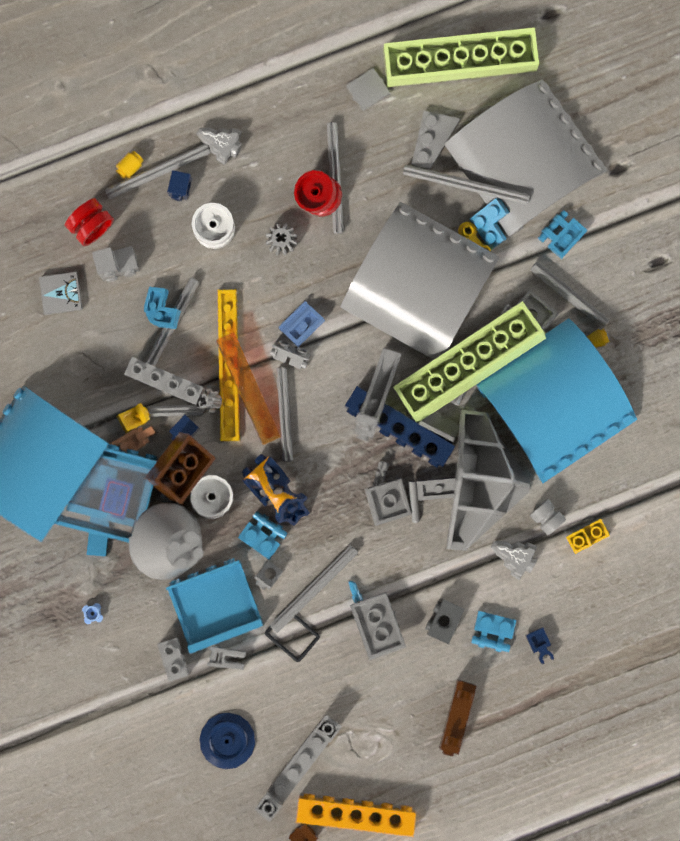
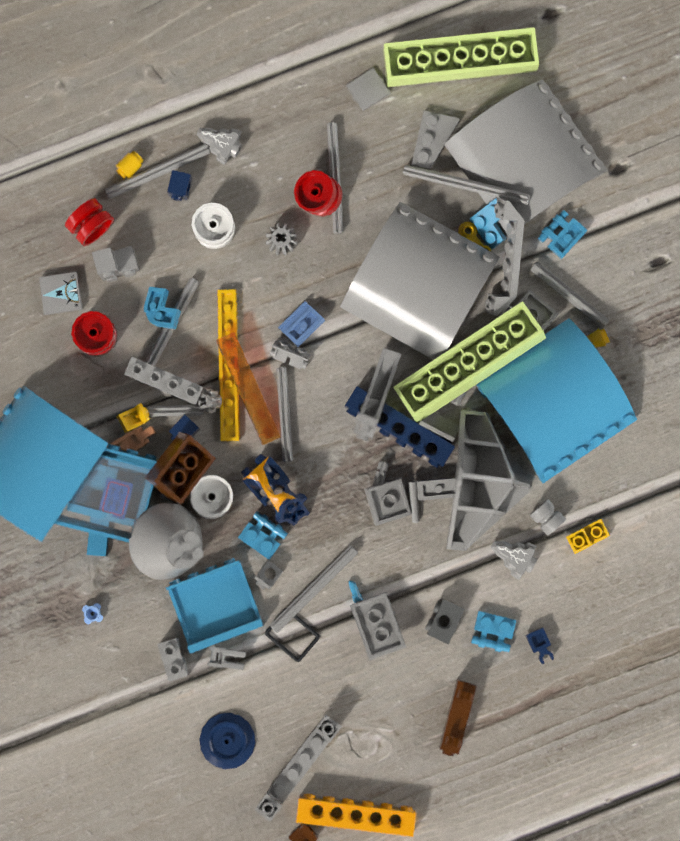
none -> red wheel [71,311,117,356]
none -> light grey slope [485,198,524,316]

